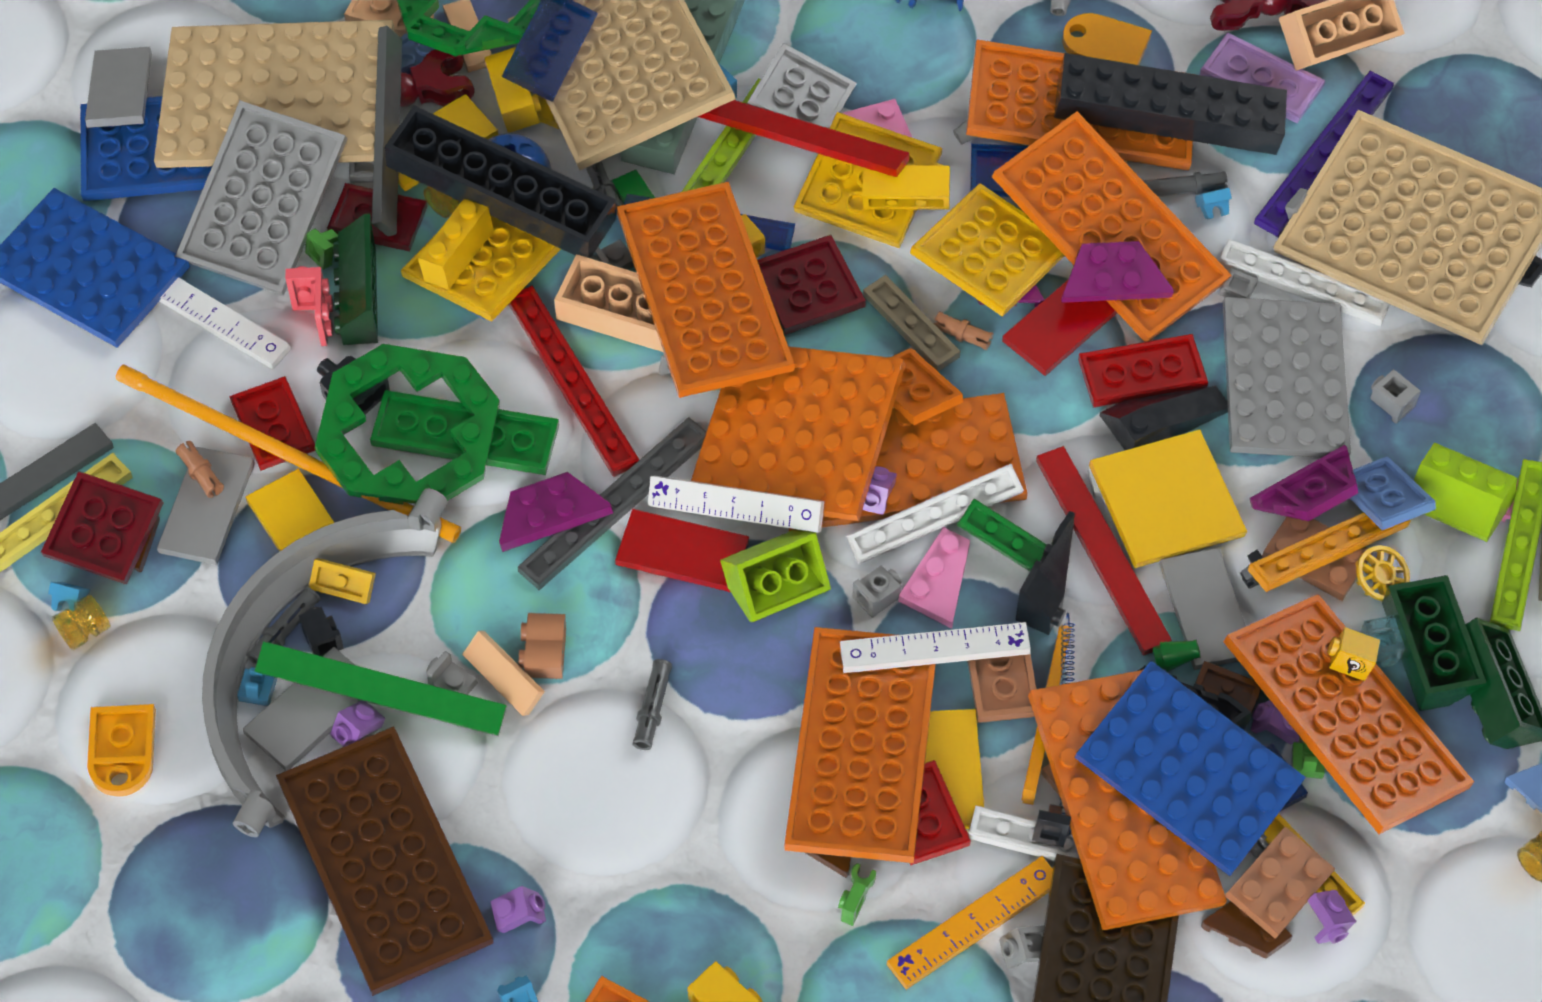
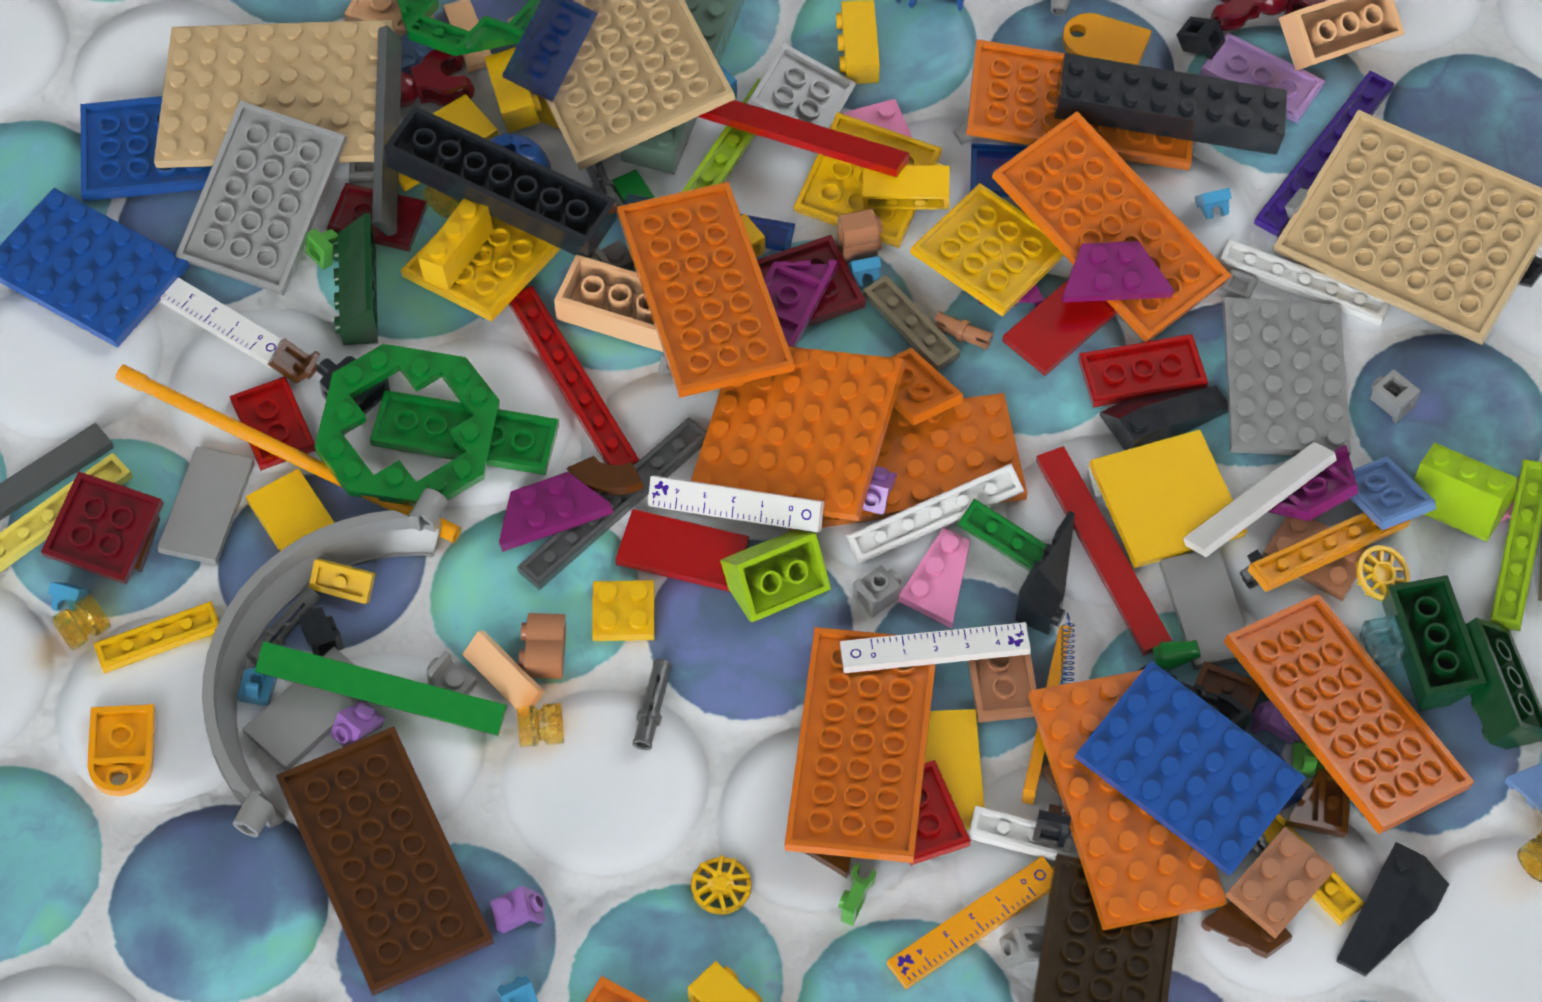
light grey tile [85,47,152,128] -> none
nougat pin [176,441,224,498] -> none
coral bracket [285,266,333,346] -> none
dark grey pin [1143,171,1228,196] -> none
medium lavender bracket [1307,890,1357,944] -> none
yellow brick [1328,627,1380,681] -> none
none -> yellow tile [93,601,219,674]
none -> reddish brown bracket [267,338,321,384]
none -> clear yellow wheel [517,703,565,747]
none -> reddish brown tile [567,456,644,495]
none -> yellow plate [592,580,654,641]
none -> yellow wheel [691,855,752,915]
none -> magenta wing [764,260,838,347]
none -> yellow brick [836,0,880,84]
none -> nougat brick [837,209,883,264]
none -> dark azure tile [847,256,881,287]
none -> black brick [1176,16,1226,59]
none -> white tile [1183,442,1337,557]
none -> reddish brown wing [1285,769,1349,838]
none -> black wedge [1336,842,1449,977]

